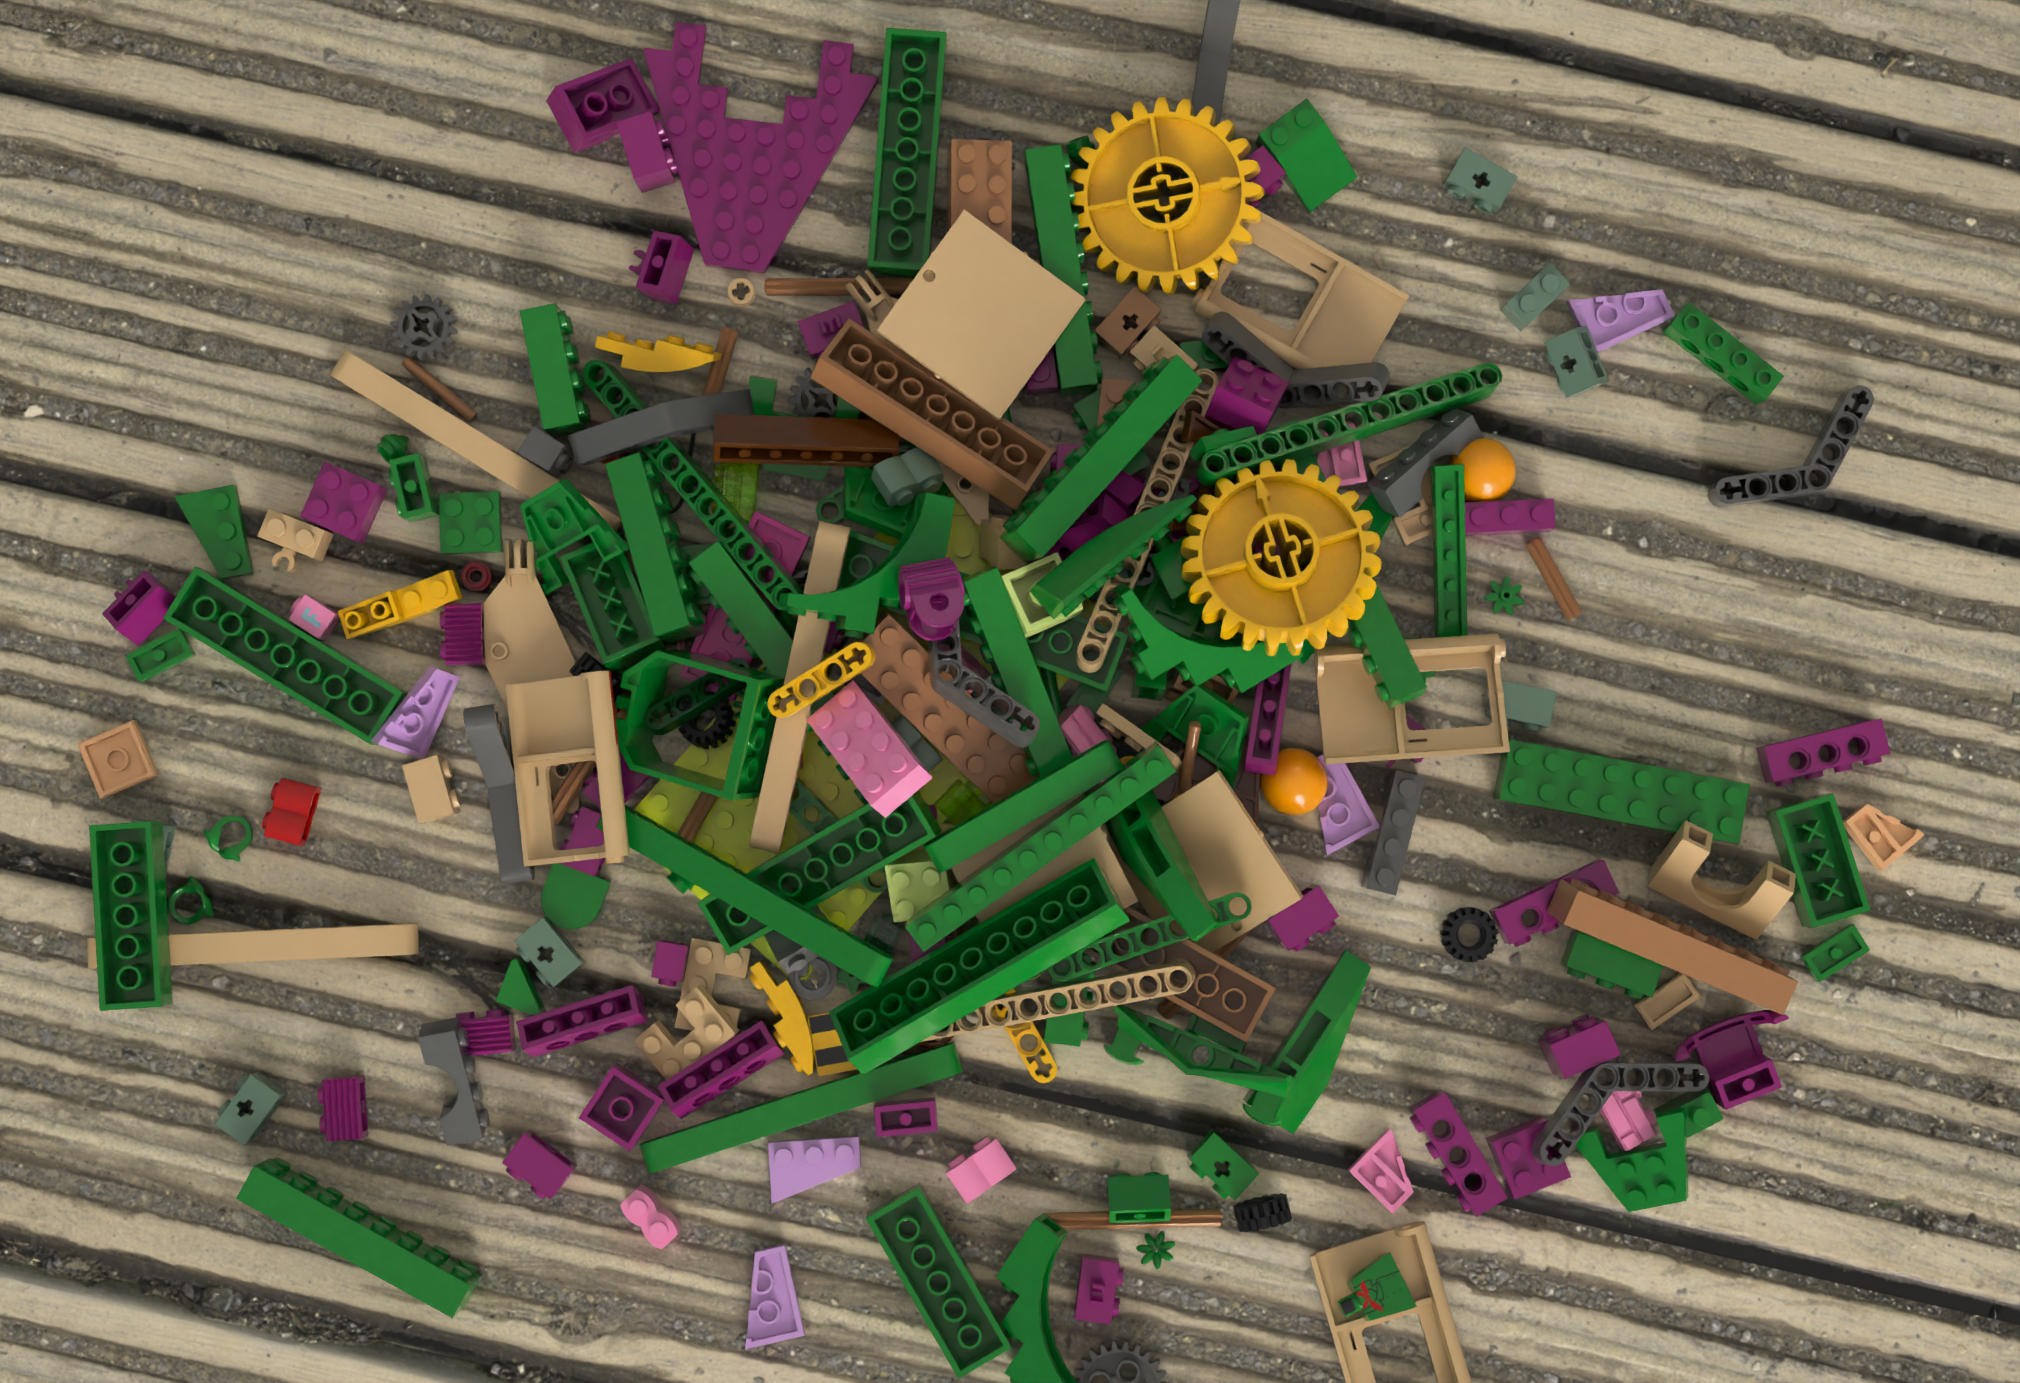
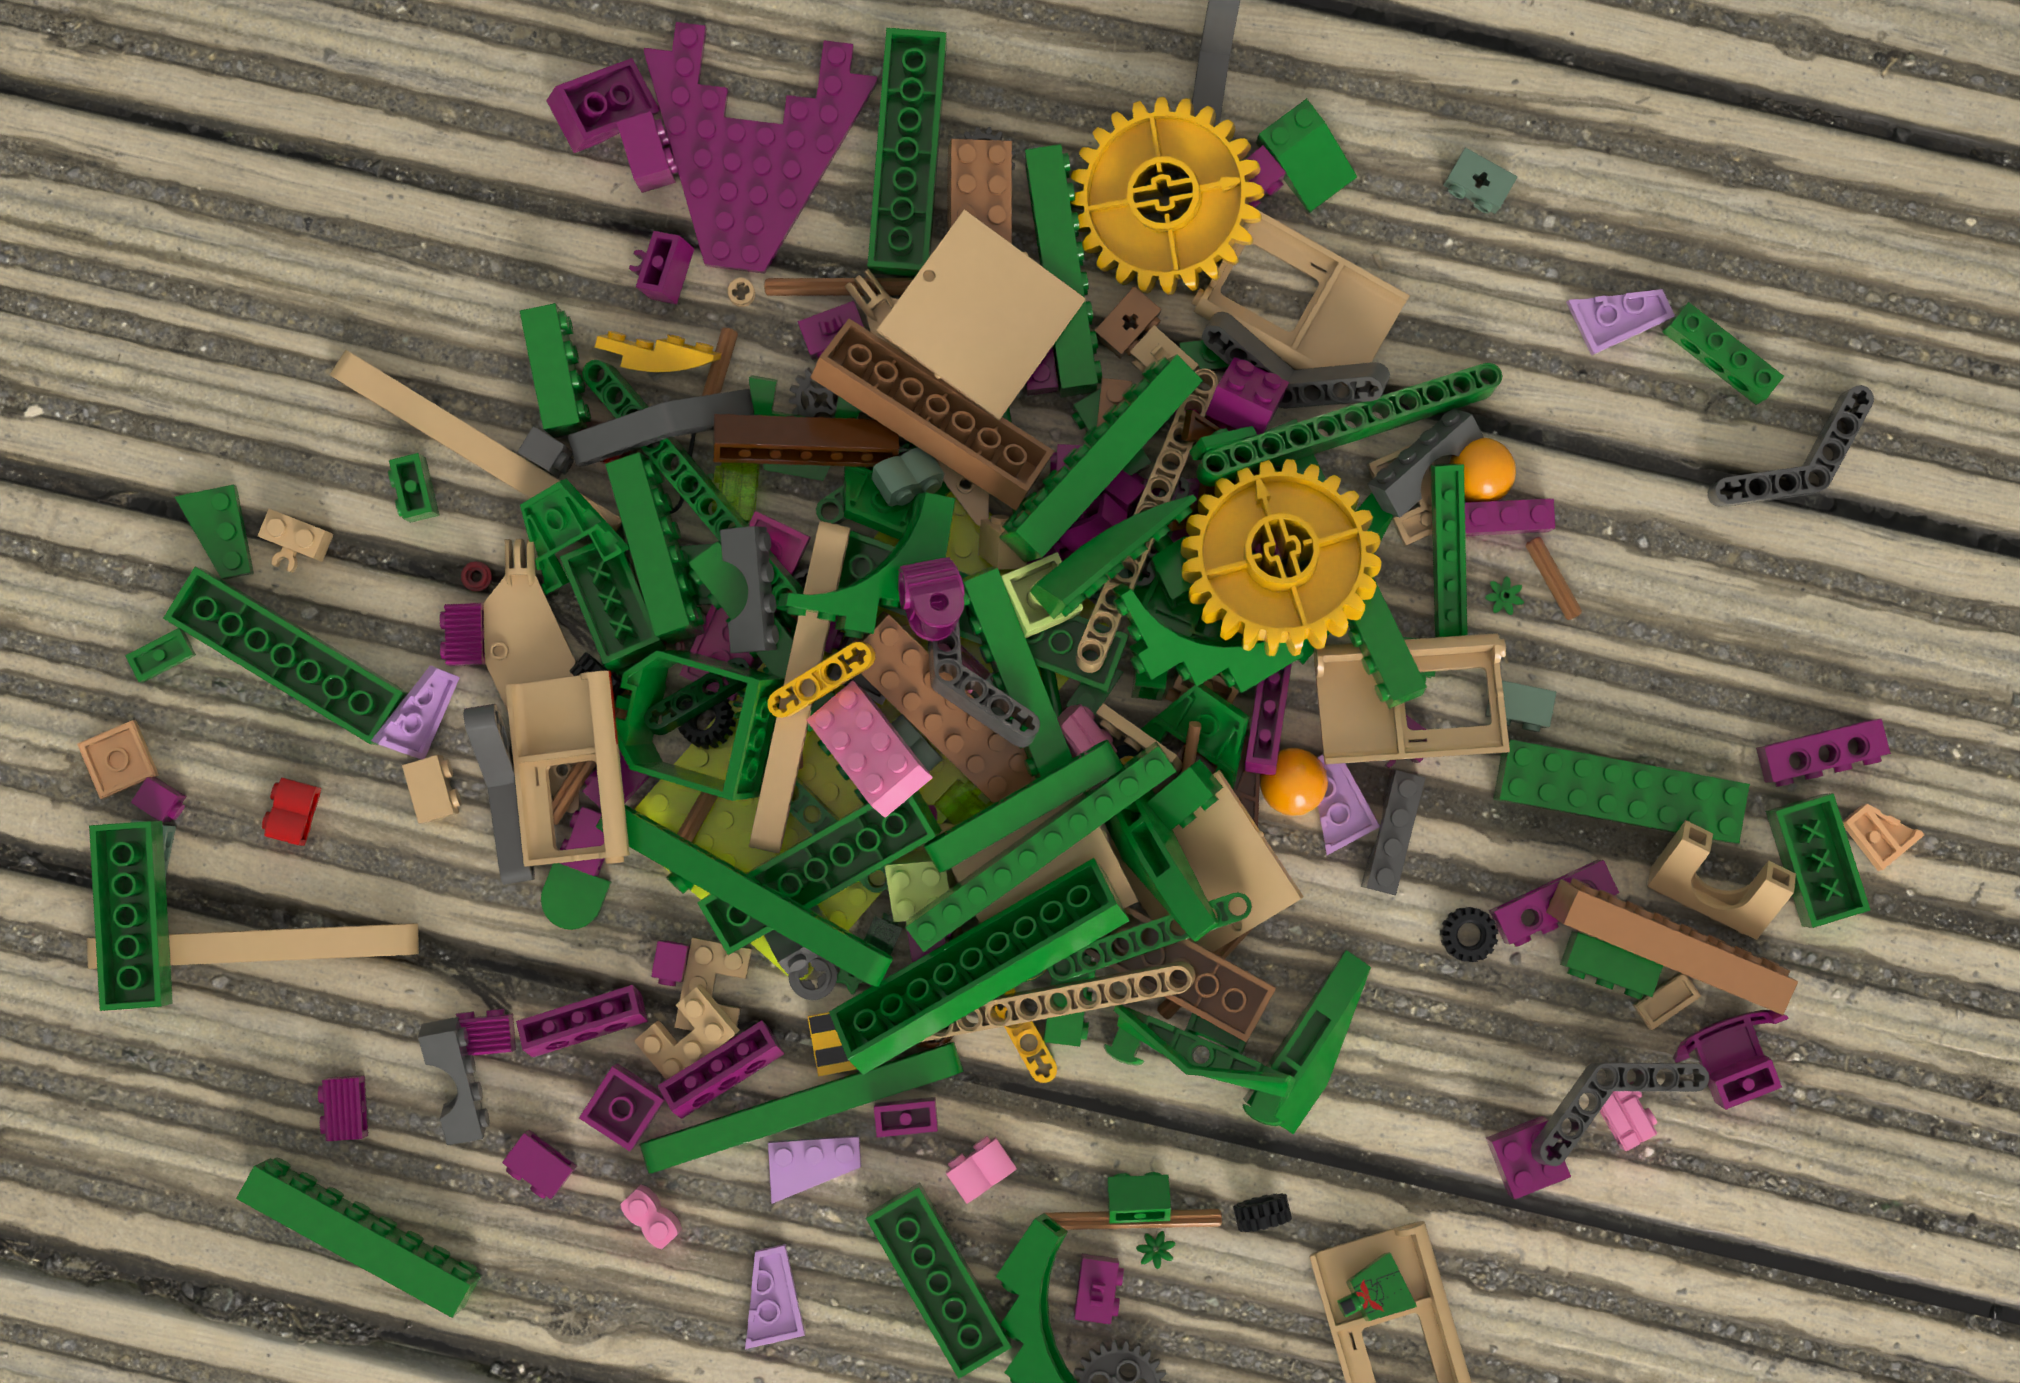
magenta brick [102,570,176,646] -> none
green piece [168,876,214,925] -> none
green piece [203,815,253,862] -> none
sand green brick [215,1072,288,1146] -> none
bright pink brick [288,594,340,641] -> none
magenta brick [300,461,388,544] -> none
yellow slope [337,570,463,640] -> none
green plate [377,434,409,463] -> none
dark grey gear [390,294,458,361] -> none
medium nougat bar [401,356,478,423] -> none
green plate [438,491,503,555] -> none
green slope [495,957,546,1016] -> none
sand green brick [515,916,586,988] -> none
yellow slope [749,960,815,1076] -> none
green plate [1065,135,1096,168] -> none
green brick [1188,1129,1259,1201] -> none
magenta brick [1265,884,1339,951] -> none
bright pink wing [1317,423,1367,488] -> none
bright pink wing [1348,1128,1414,1214] -> none
magenta brick [1409,1089,1508,1217] -> none
sand green brick [1500,263,1571,332] -> none
magenta brick [1538,1014,1621,1079] -> none
sand green brick [1544,326,1609,398] -> none
green wing [1575,1107,1689,1212] -> none
green torso [1654,1086,1724,1138] -> none
green plate [1800,924,1870,982] -> none
none -> magenta brick [130,777,187,822]
none -> dark grey arch [720,526,779,653]
none -> green brick [1147,759,1223,831]

